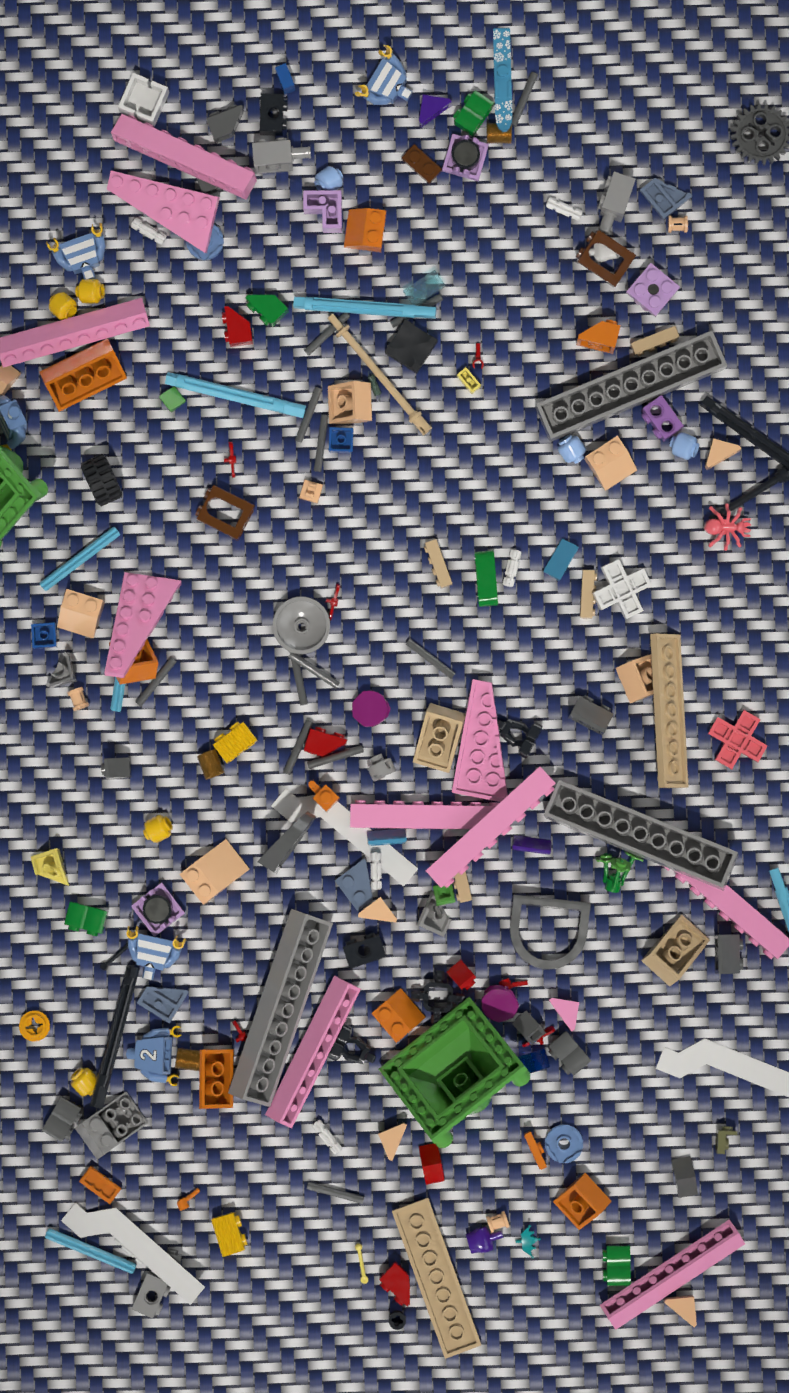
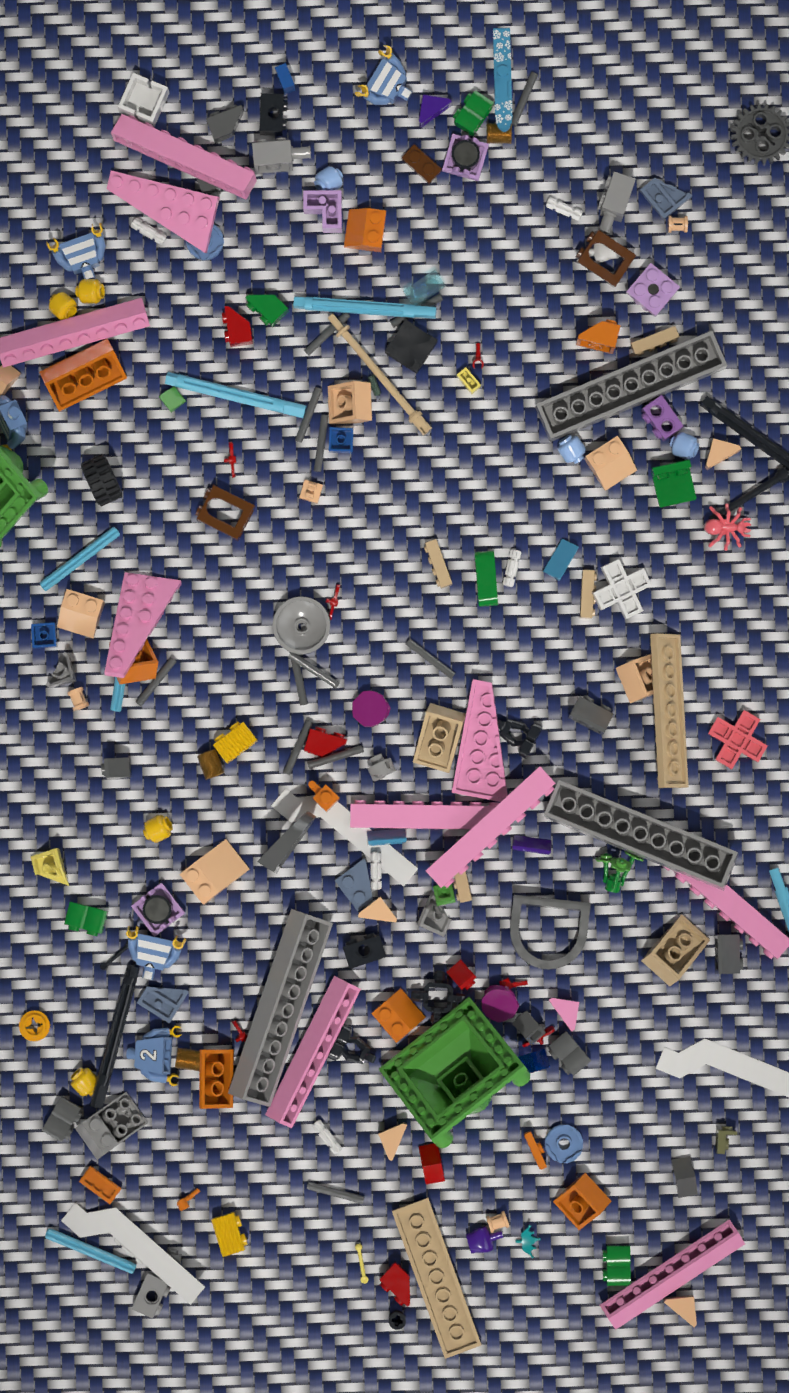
none -> green bracket [651,460,696,508]

